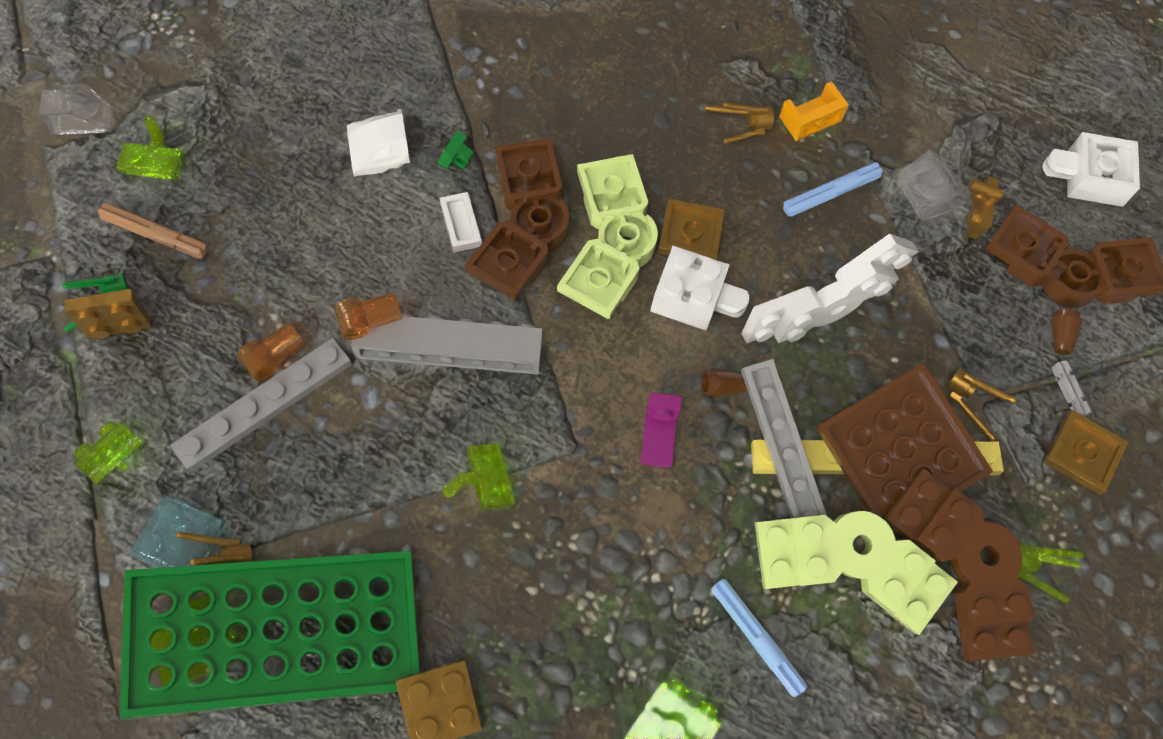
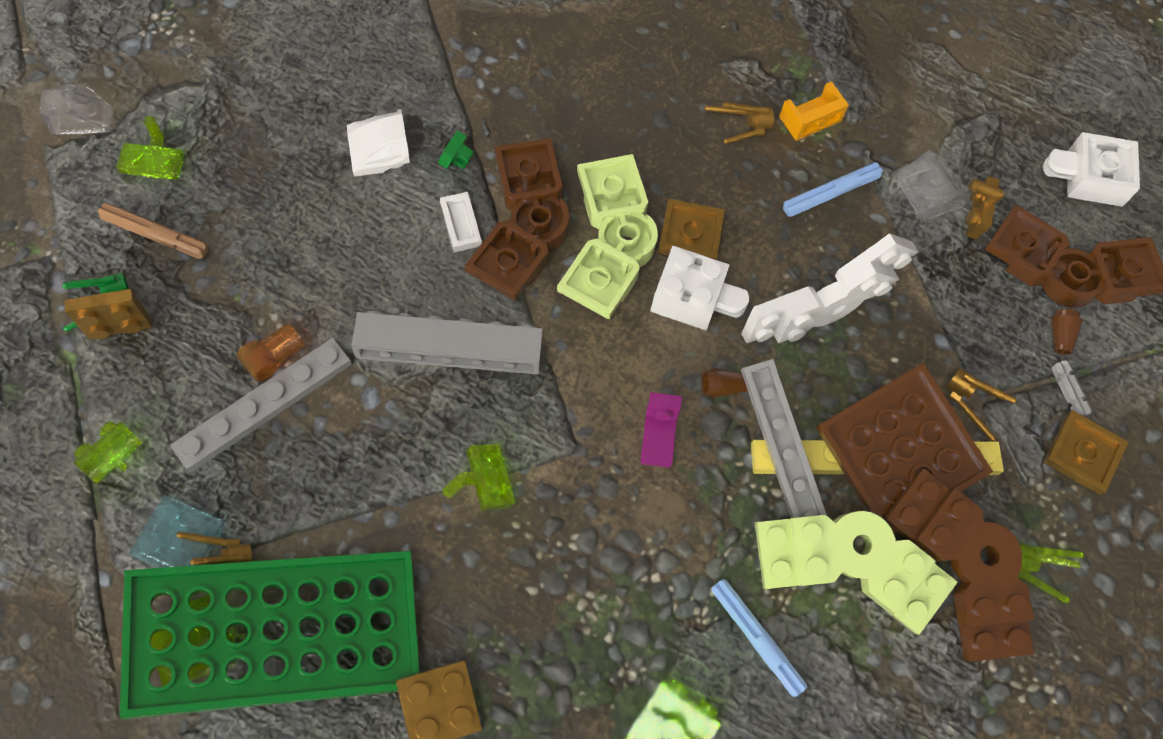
clear orange piece [334,292,402,340] -> none

